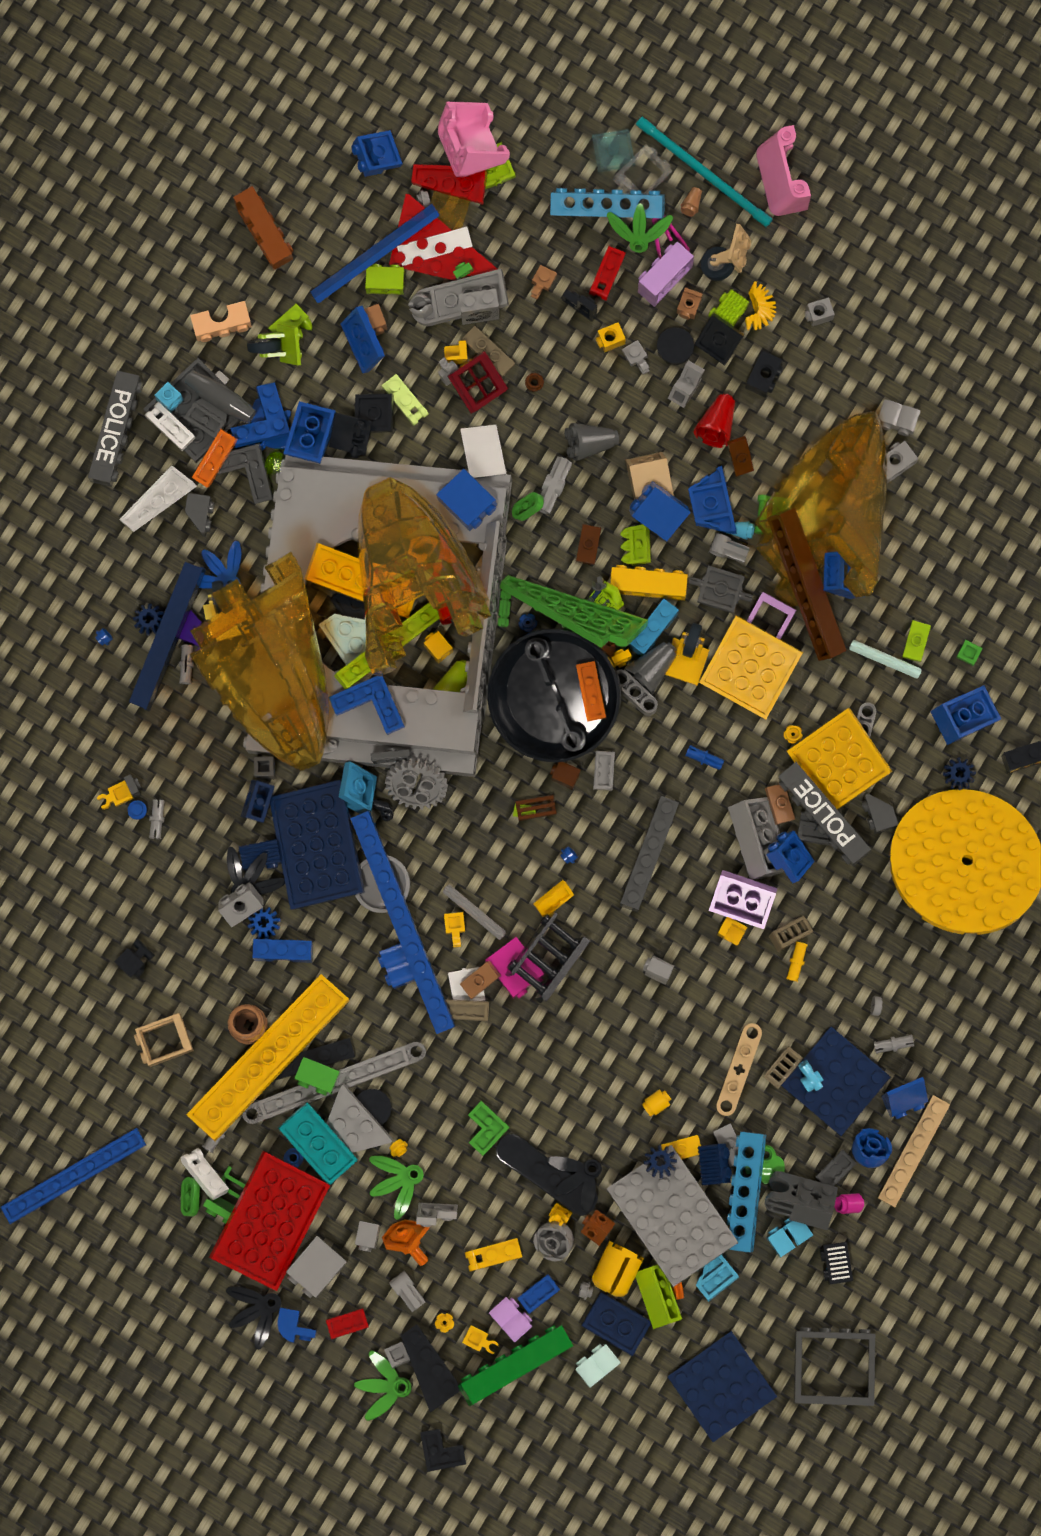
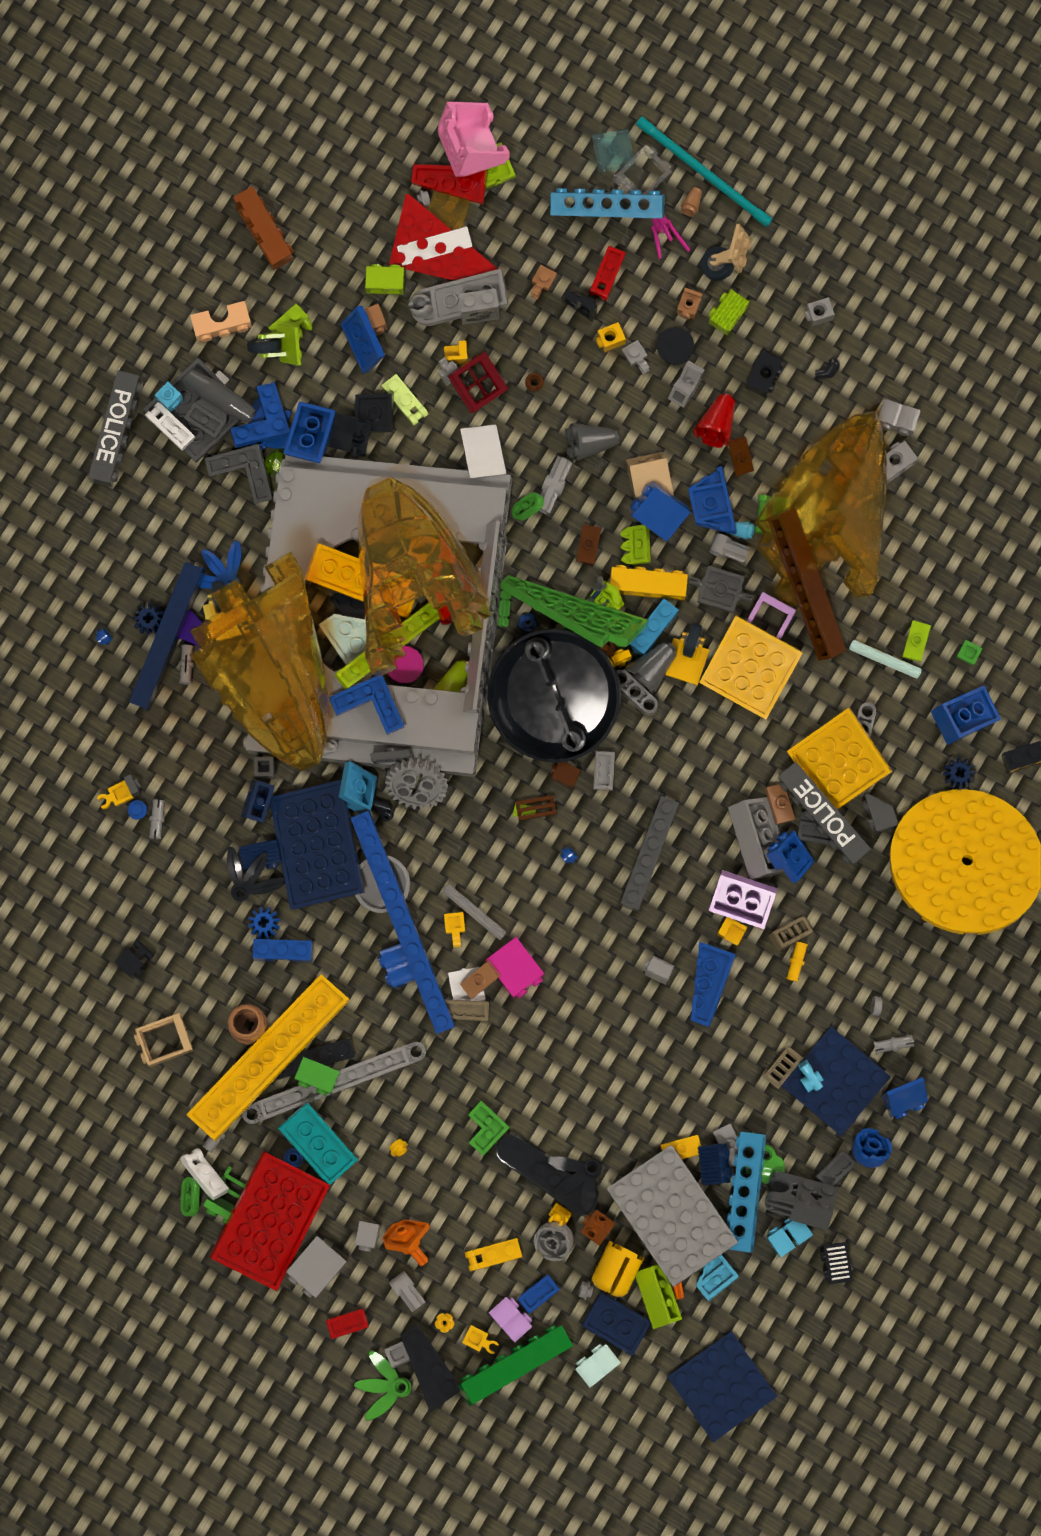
blue tile [0,1128,146,1224] -> none
white wing [119,465,197,532] -> none
dark grey slope [185,493,215,537] -> none
orange plate [192,429,238,488] -> none
light grey brick [218,882,263,927] -> none
black plant [226,1287,281,1350] -> none
blue brick [278,1308,317,1343] -> none
blue tile [310,204,440,303] -> none
light grey wing [326,1084,394,1153] -> none
blue plate [351,130,403,177] -> none
black tile [356,1089,392,1126] -> none
bright green plant [369,1156,424,1220] -> none
light grey plate [416,1203,458,1227] -> none
black plate [420,1429,466,1472] -> none
yellow brick [424,631,453,664] -> none
blue brick [436,469,497,531] -> none
bright green plate [453,262,474,280] -> none
dark tan plate [462,326,515,378] -> none
black fence [505,912,590,1003] -> none
yellow plate [533,880,574,917] -> none
orange plate [576,661,606,722] -> none
bright green plant [607,204,673,253] -> none
lavender brick [638,241,694,307] -> none
yellow brick [642,1089,672,1117] -> none
dark blue gear [644,1145,677,1179] -> none
blue axle [685,745,724,770] -> none
black tile [694,313,745,366] -> none
tan piece [716,1023,762,1116] -> none
yellow hair [745,281,776,330] -> none
bright pink windscreen [756,125,811,216] -> none
yellow plate [784,725,803,744] -> none
dark grey window [794,1327,875,1406] -> none
blue window [823,551,866,599] -> none
dark pink brick [834,1193,864,1214] -> none
tan plate [878,1095,950,1208] -> none
none -> dark pink tile [386,646,424,684]
none -> blue wing [691,942,736,1028]
none -> black arm [815,358,840,379]

